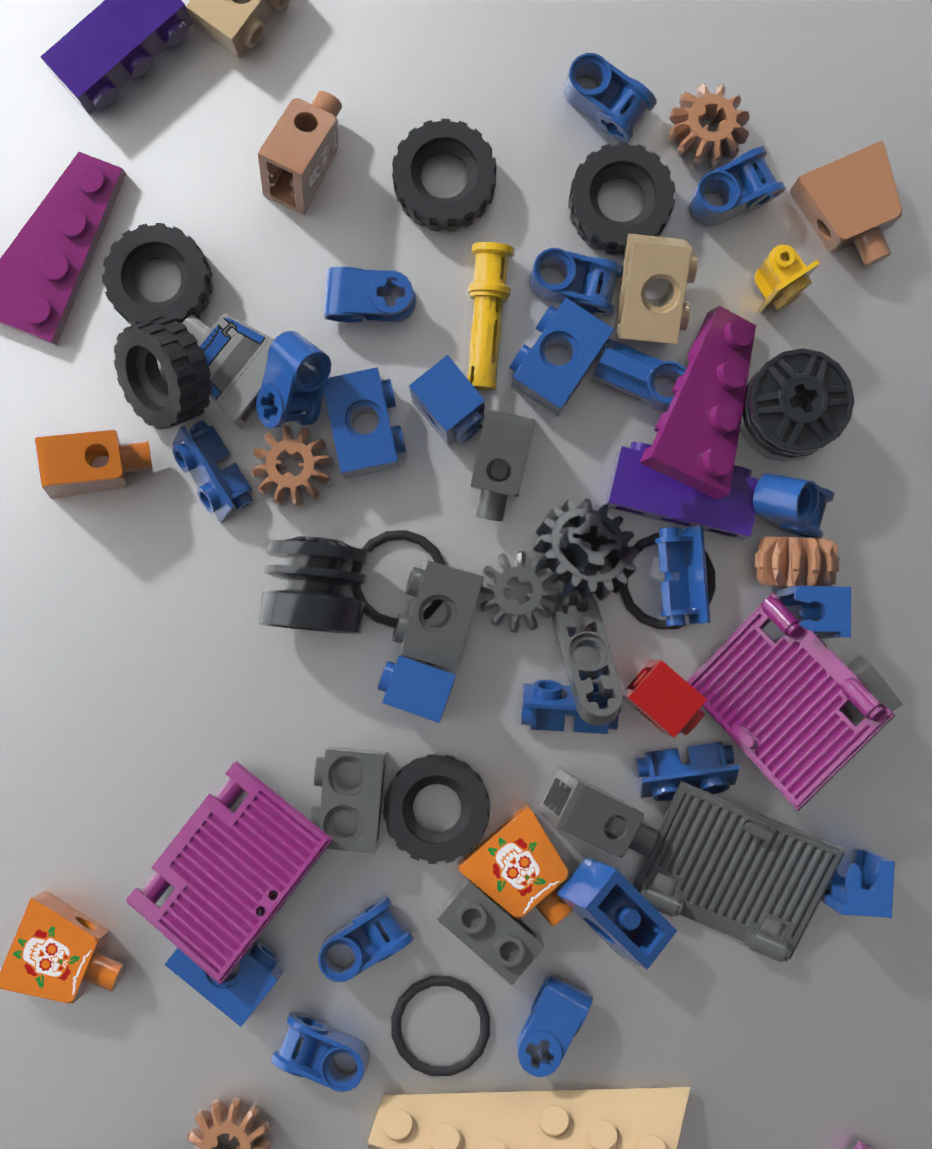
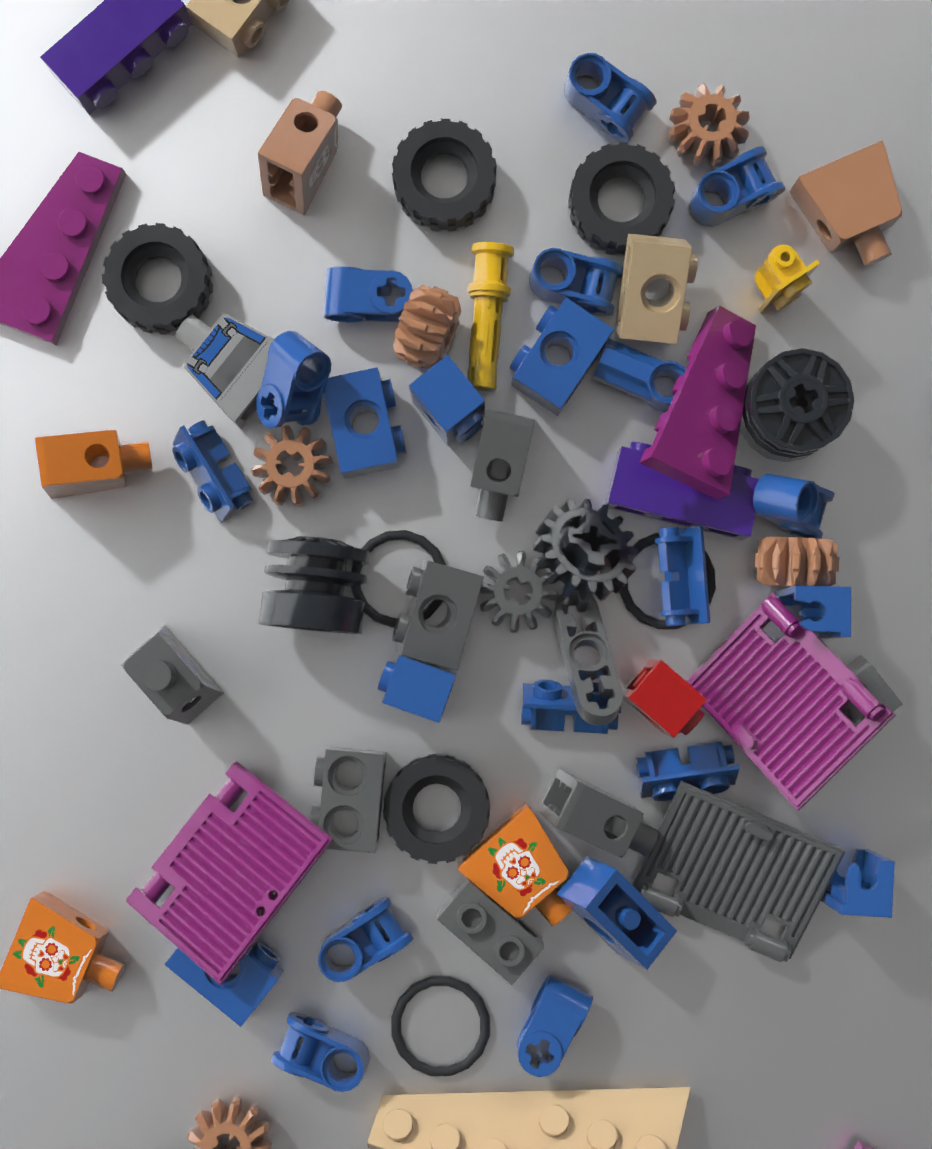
black tyre [114,316,212,430] -> none
none -> dark grey torso [121,625,224,725]
none -> nougat gear [393,284,461,369]

